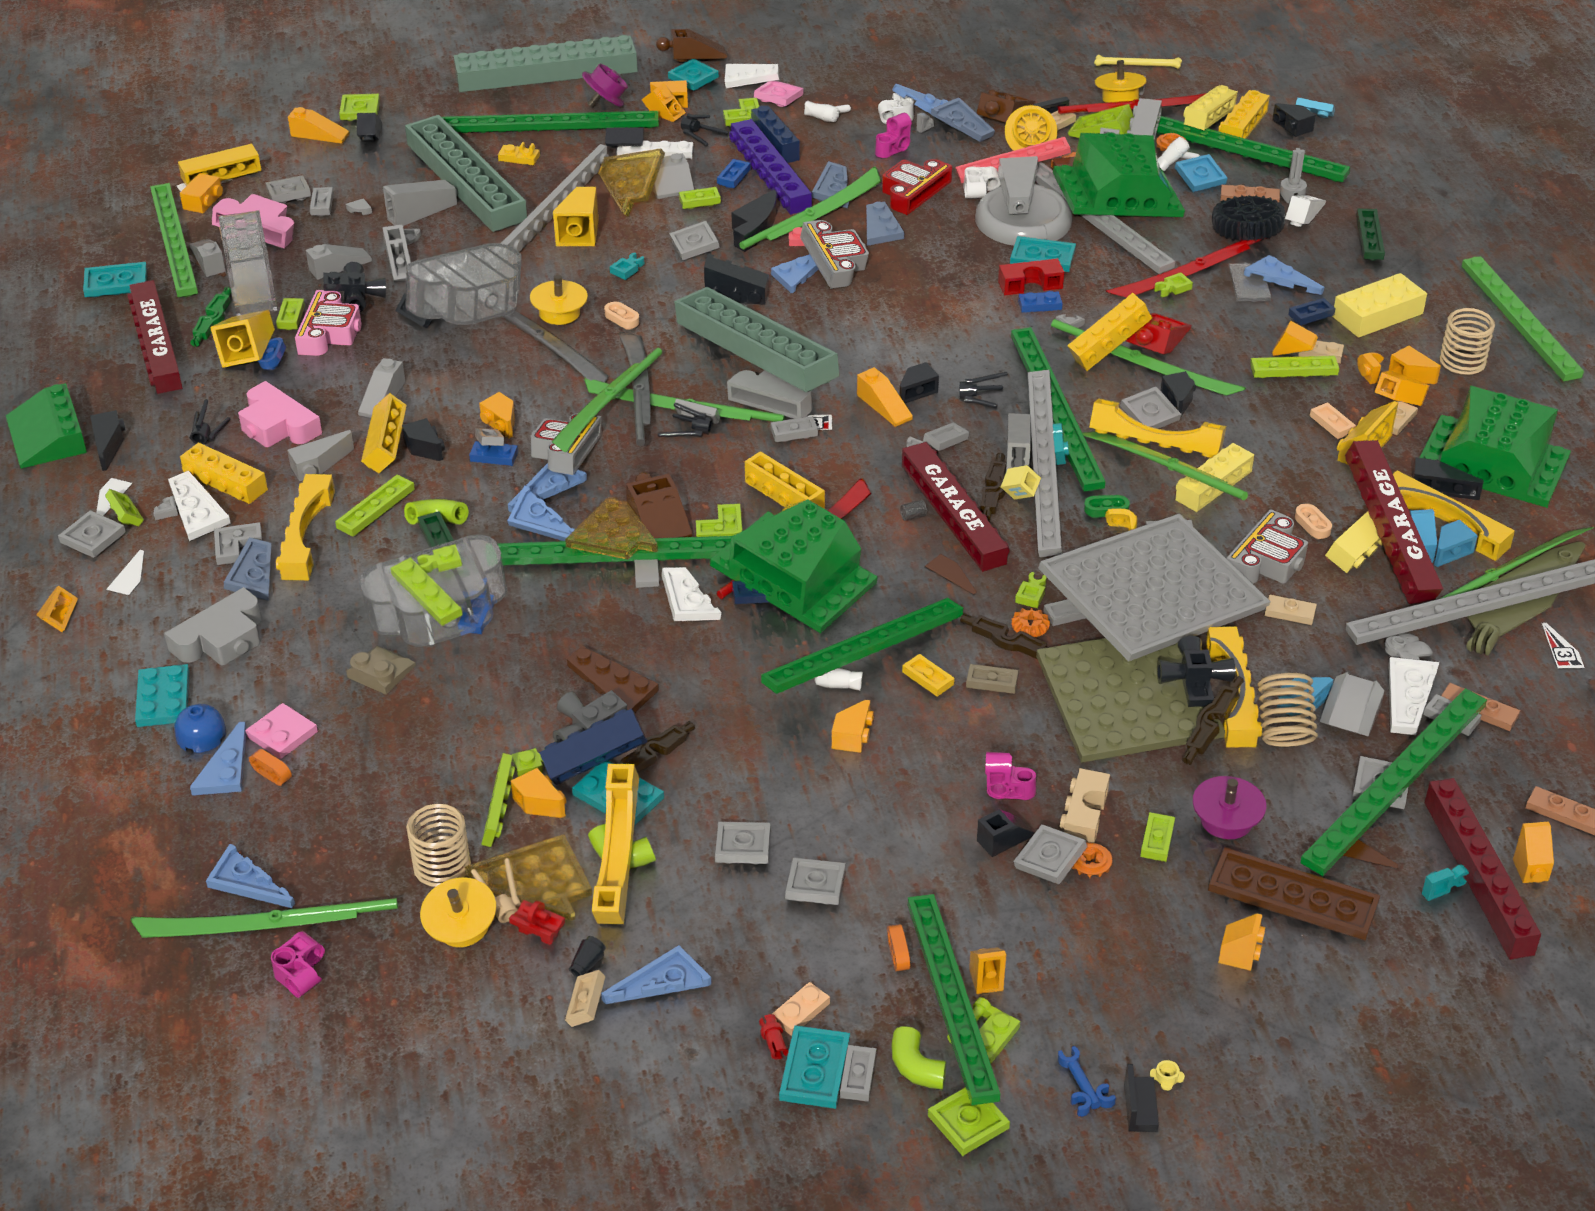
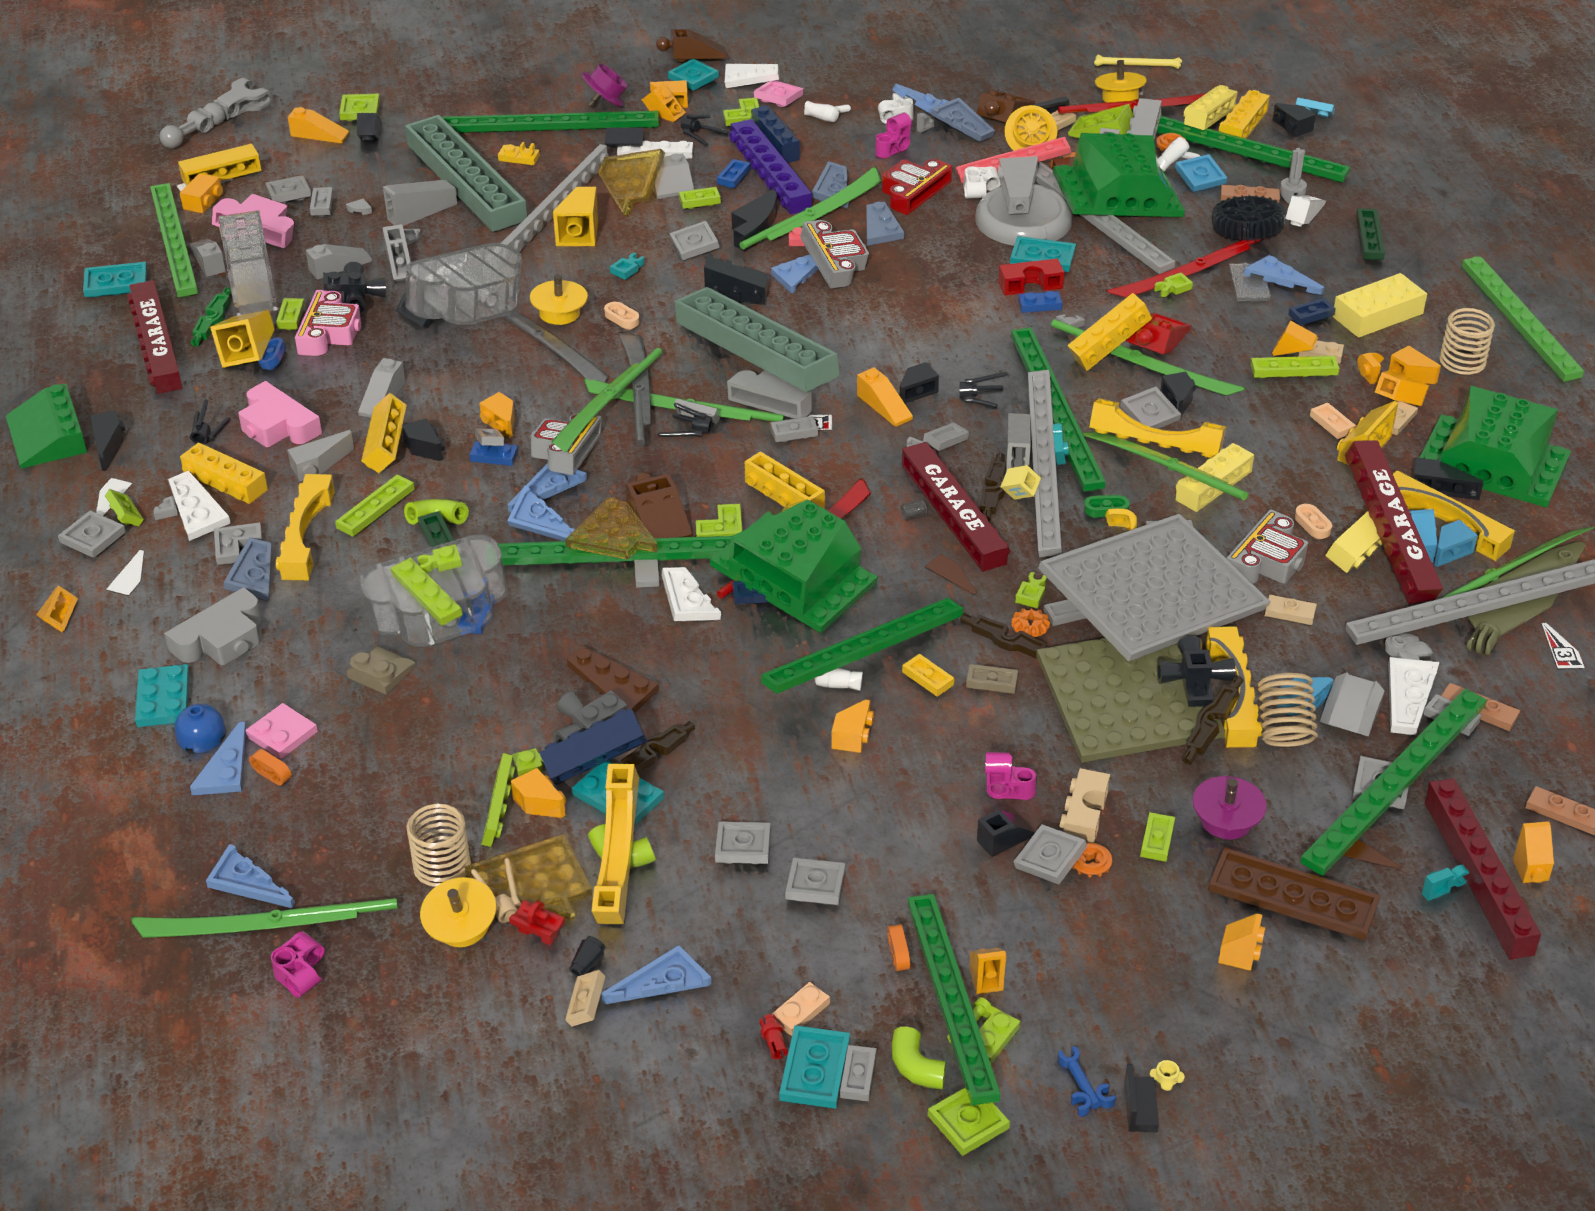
sand green brick [453,35,637,92] -> none
none -> light grey piece [159,77,272,149]

